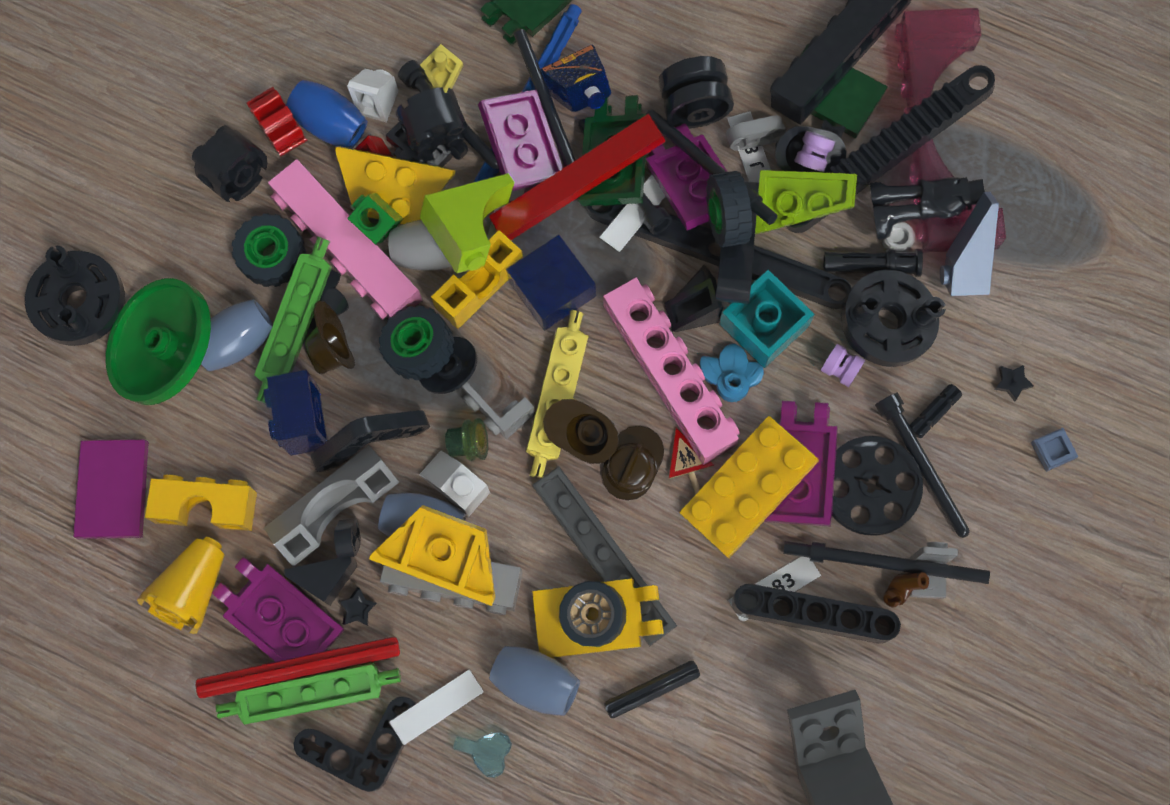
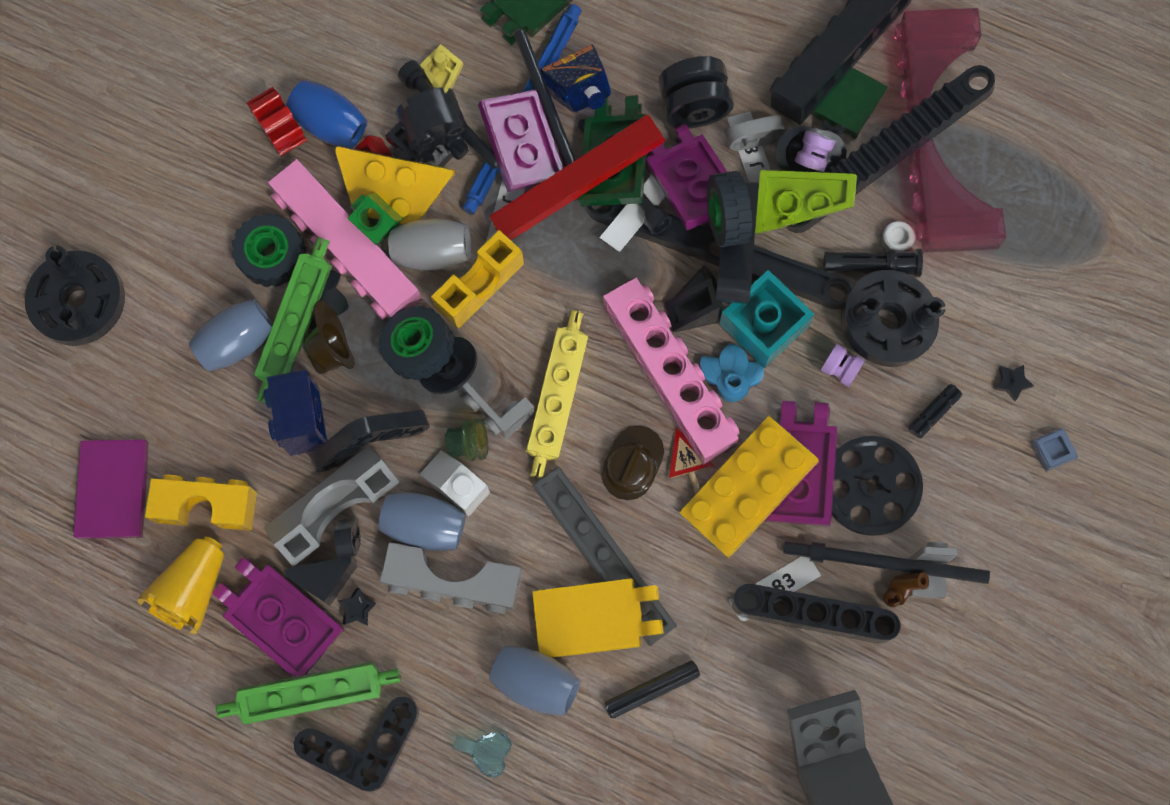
green dish [106,278,211,405] -> none
black brick [192,125,268,202] -> none
red axle [195,636,400,699] -> none
white slope [347,69,398,123] -> none
yellow wing [369,505,496,606] -> none
white sticker [389,670,484,745] -> none
lime arch [420,173,515,274] -> none
clear blue brick [506,235,596,331] -> none
dark brown piece [543,399,619,464] -> none
wheel [559,581,626,647] -> none
black bar [646,109,778,225] -> none
black piece [870,177,985,240] -> none
black piece [875,392,970,538] -> none
slope [940,192,999,296] -> none

